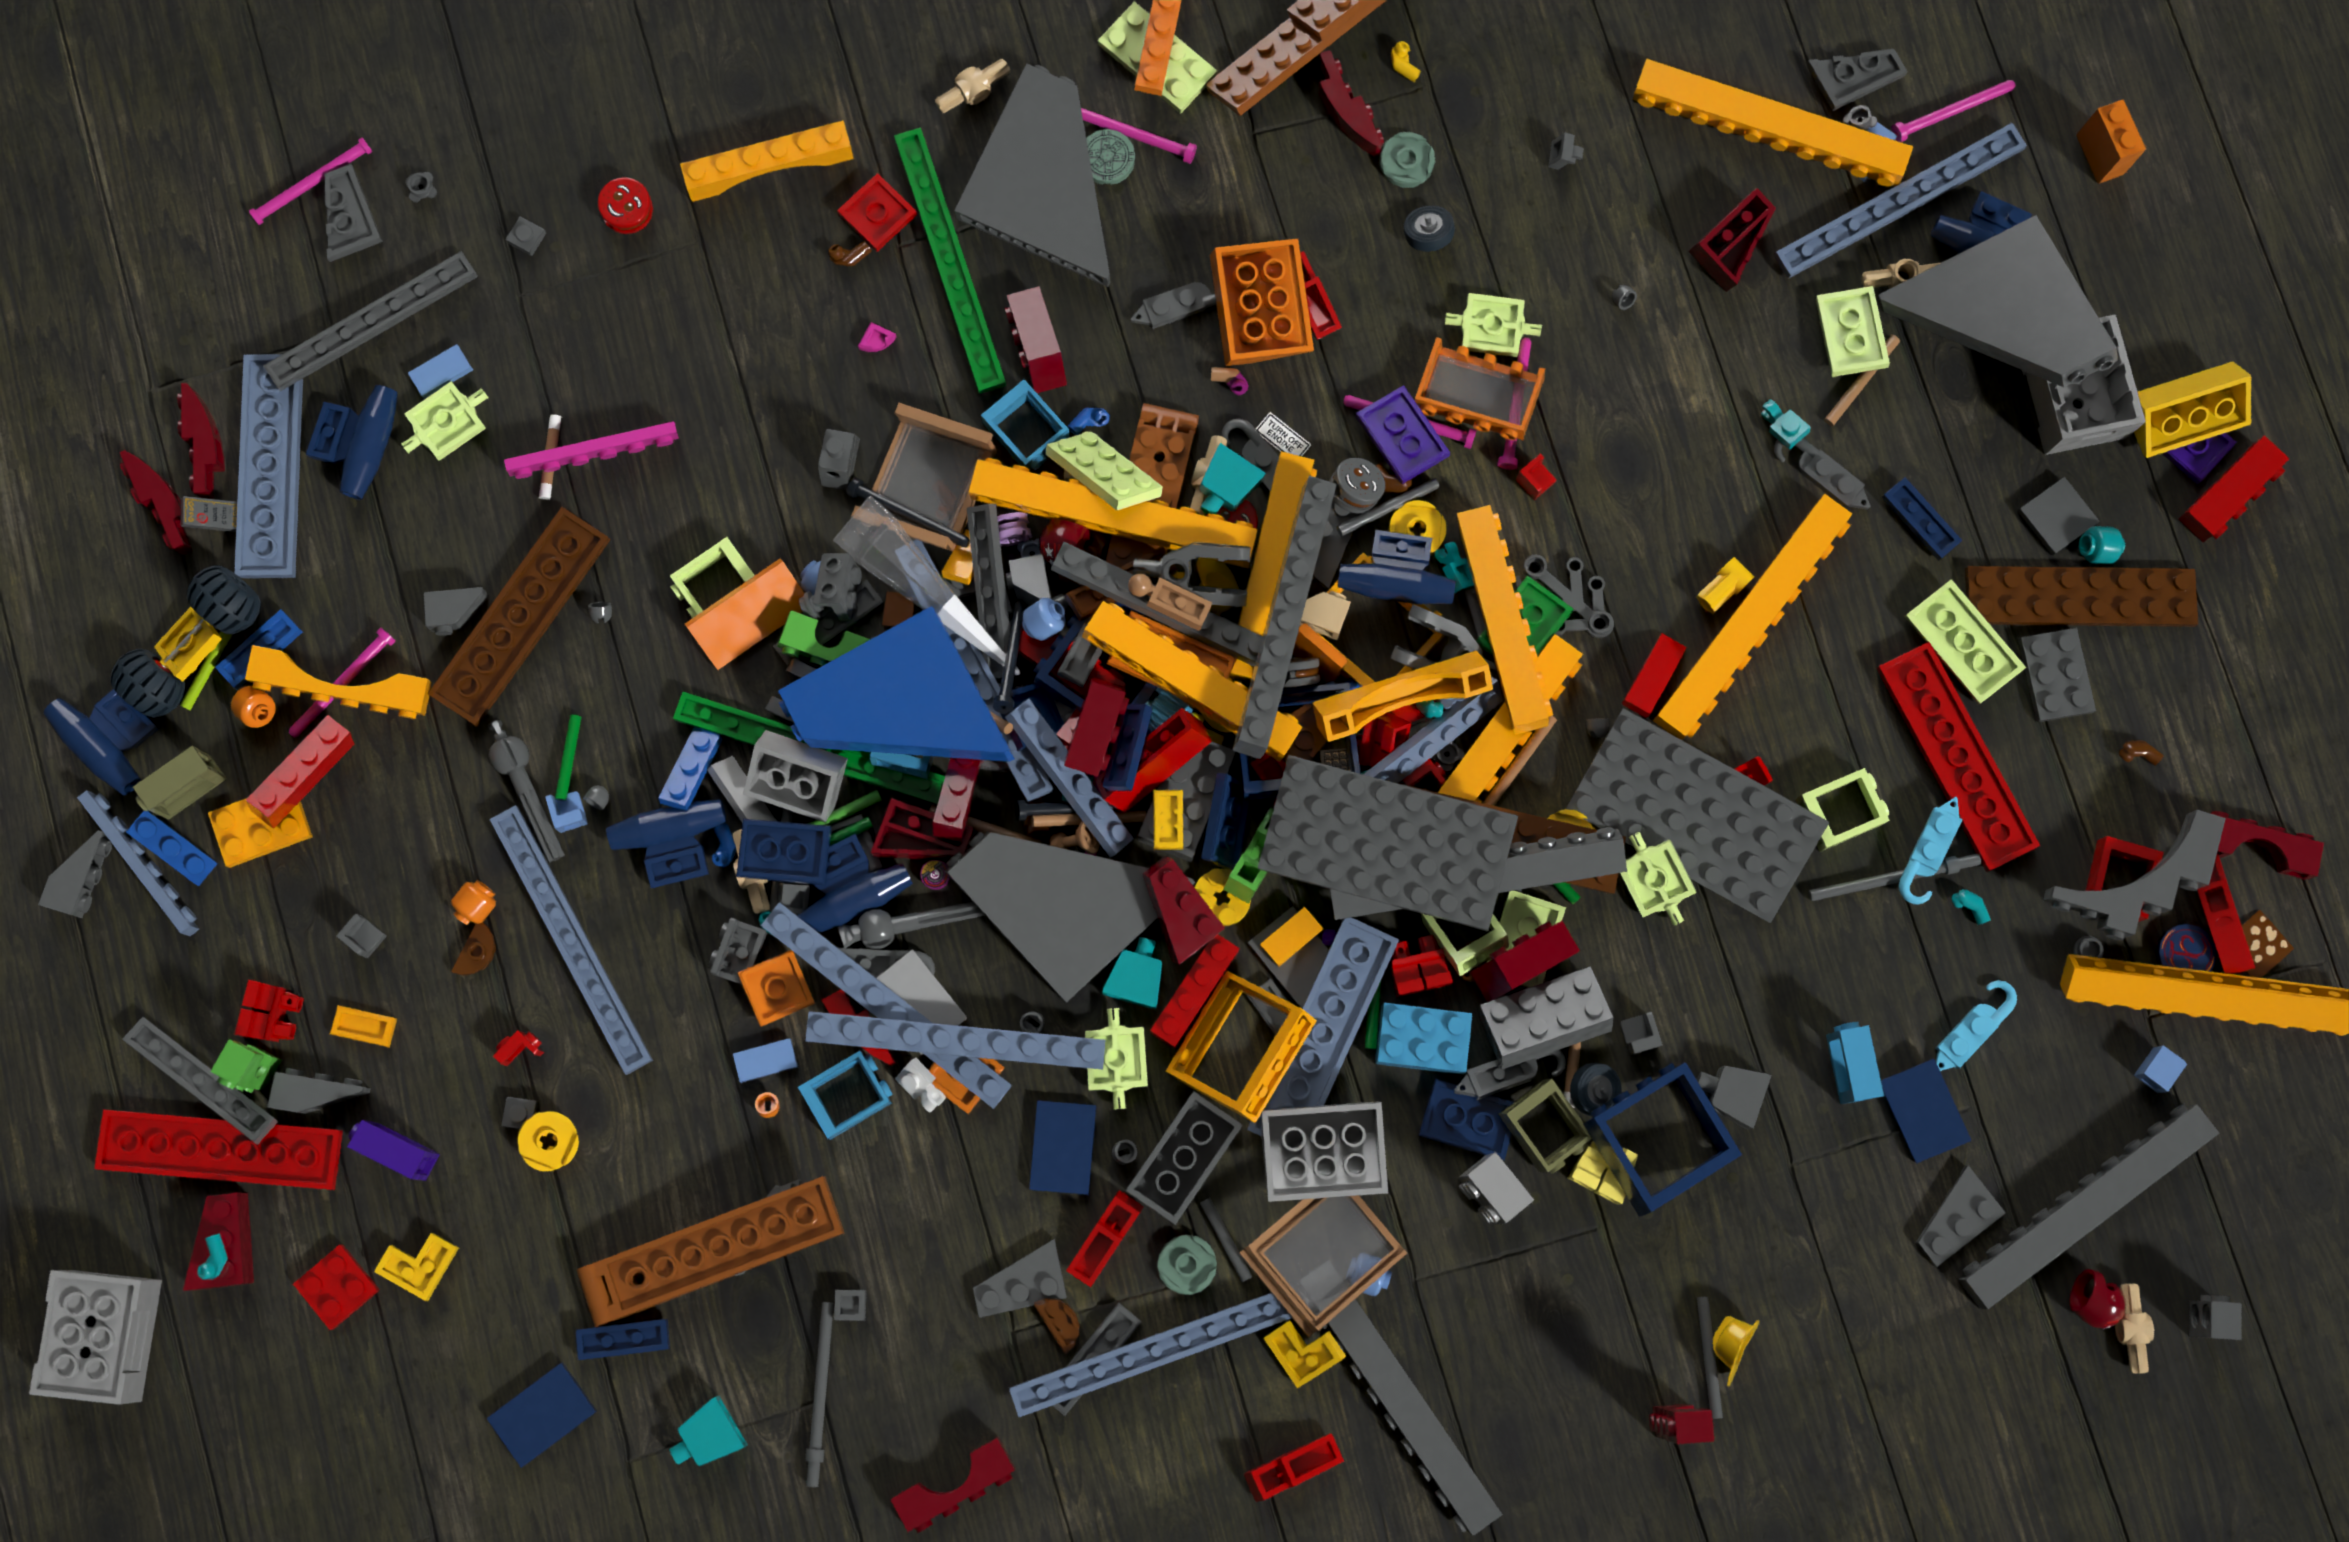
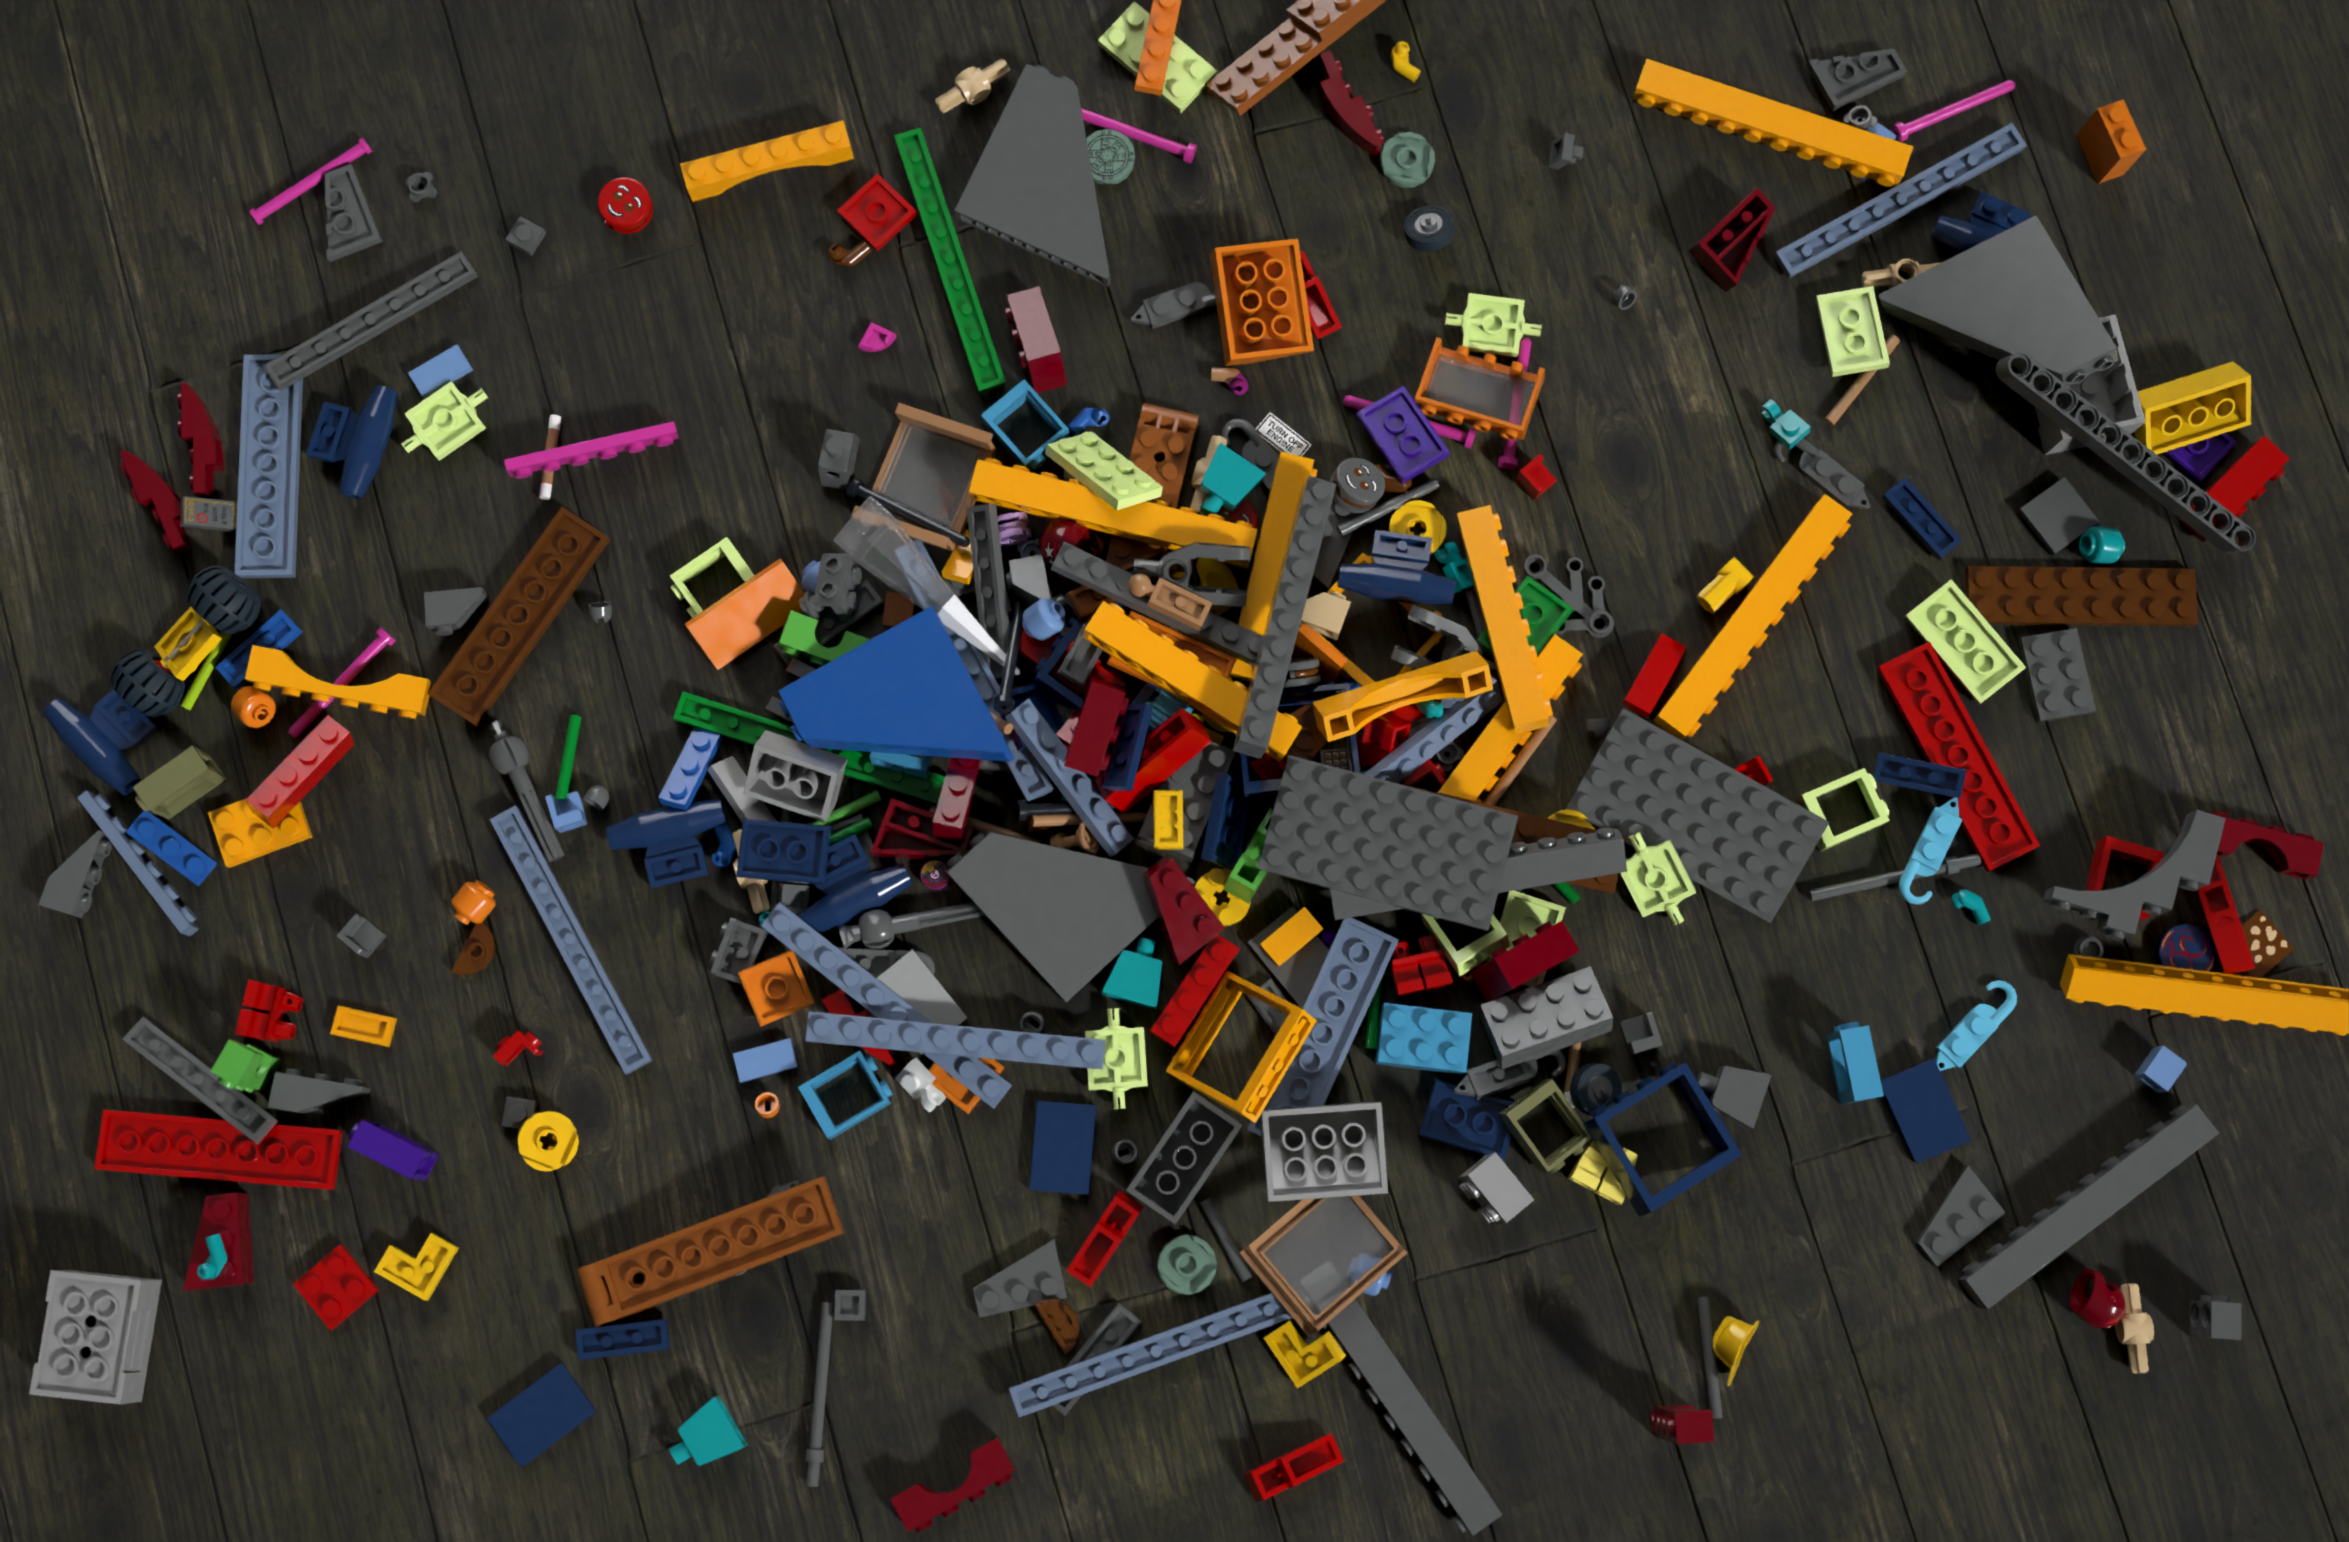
reddish brown arm [2119,740,2164,766] -> none
none -> dark blue plate [1873,752,1967,798]
none -> dark grey beam [1996,352,2256,554]

